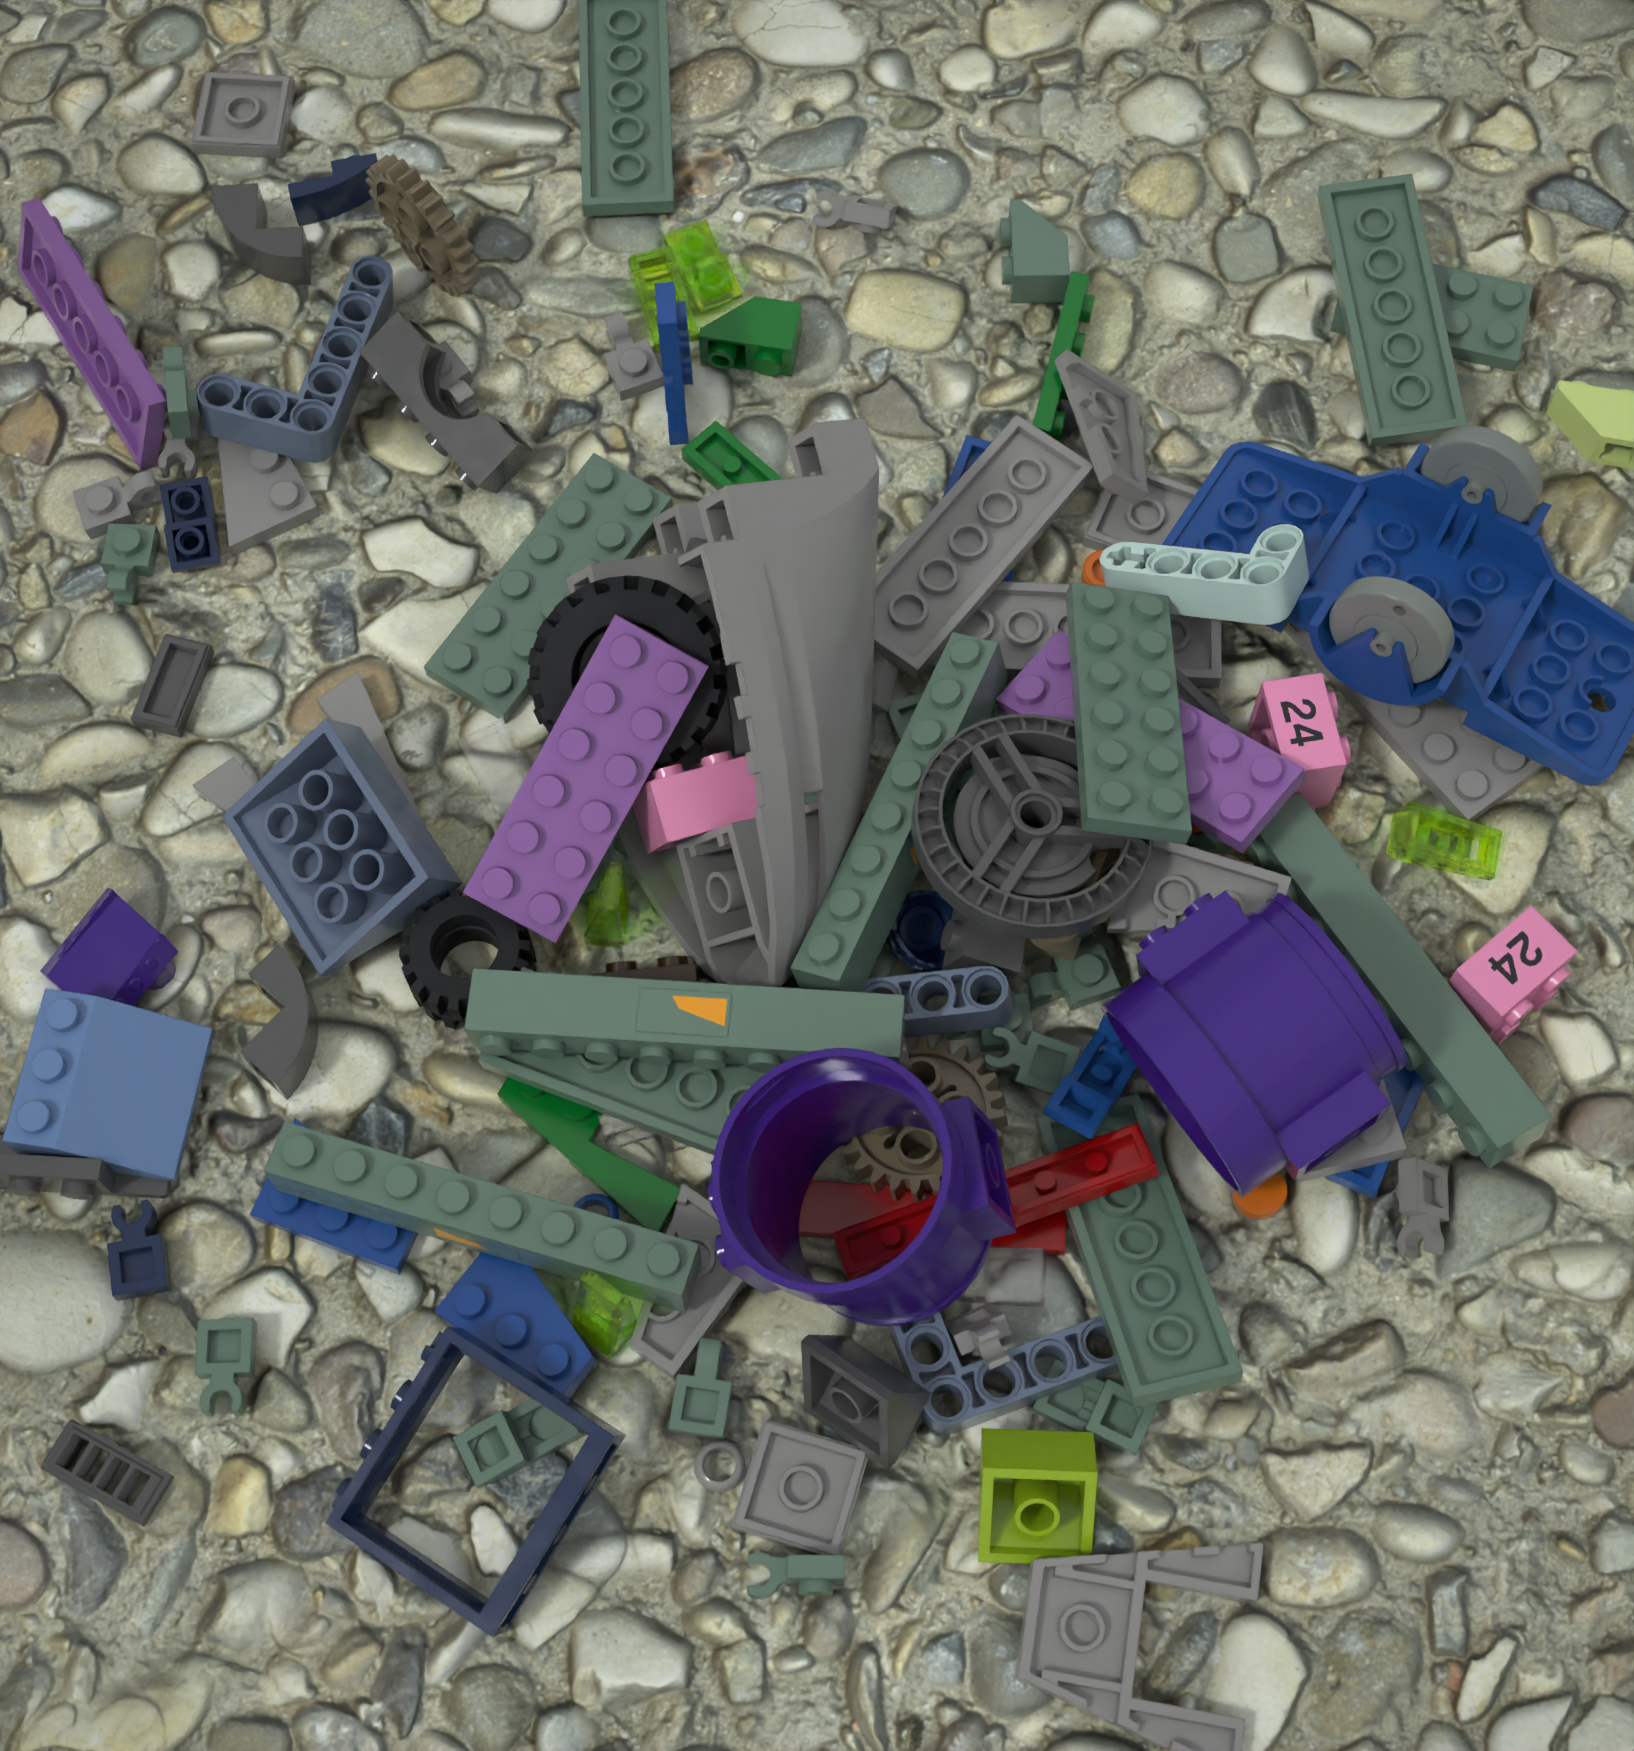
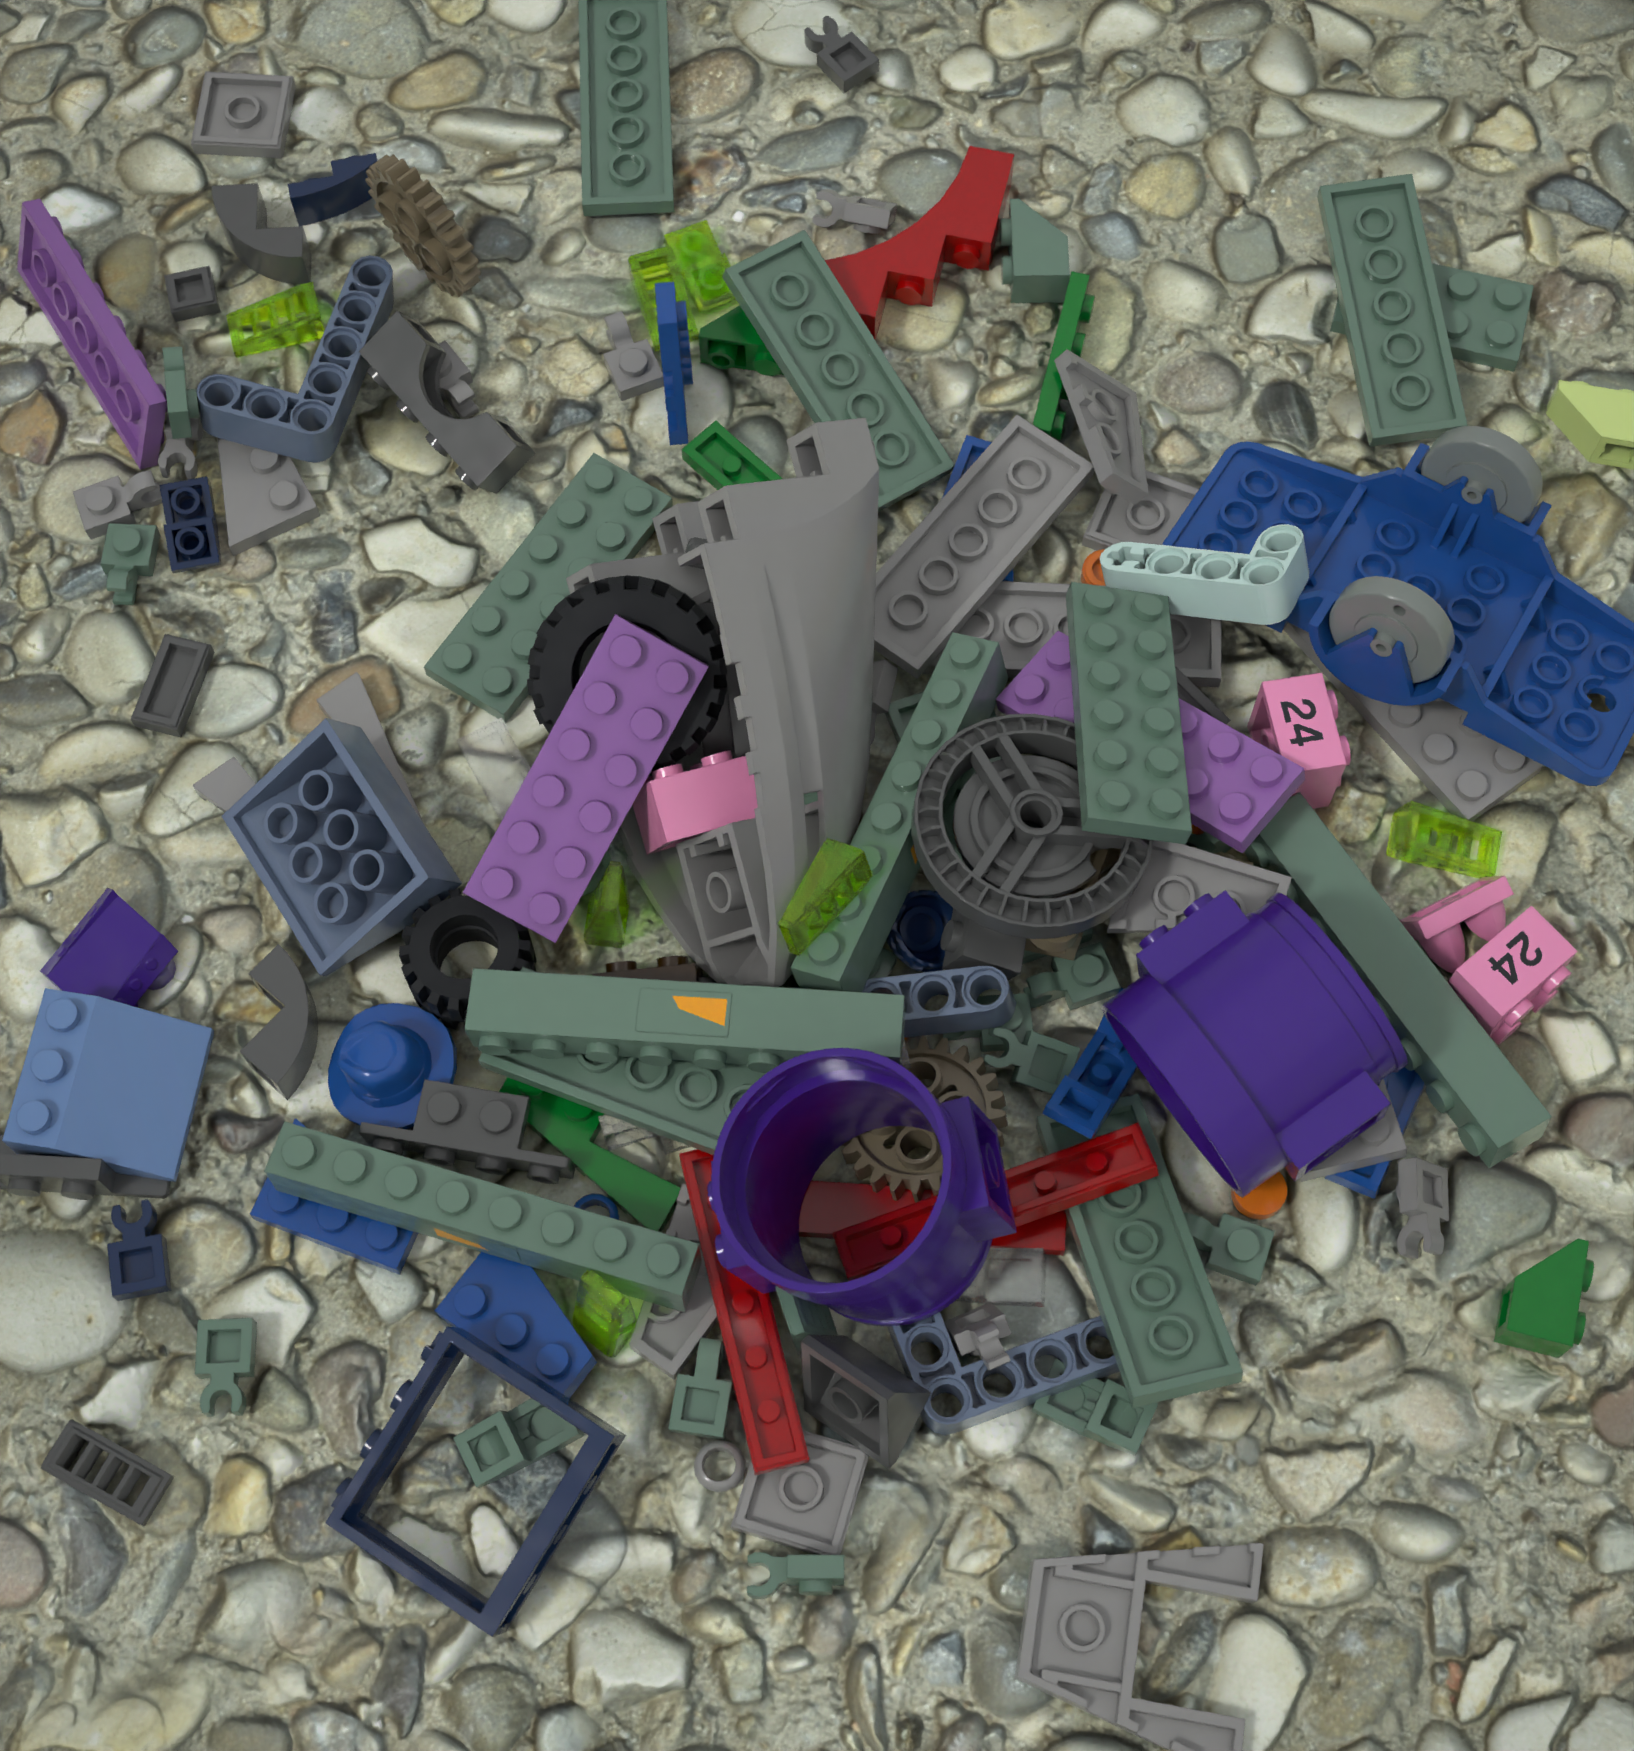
lime slope [978,1428,1098,1564] -> none
none -> dark grey tile [164,266,220,322]
none -> clear neon green slope [226,282,325,358]
none -> blue hat [328,1003,457,1129]
none -> dark grey bracket [359,1079,575,1184]
none -> red tile [679,1149,810,1476]
none -> sand green plate [722,229,955,512]
none -> sand green slope [775,1286,838,1357]
none -> clear neon green slope [778,838,872,956]
none -> dark grey plate [804,16,879,93]
none -> red arch [825,146,1014,340]
none -> sand green plate [1184,1212,1275,1286]
none -> bright pink tile [1400,876,1514,974]
none -> green slope [1494,1238,1594,1358]

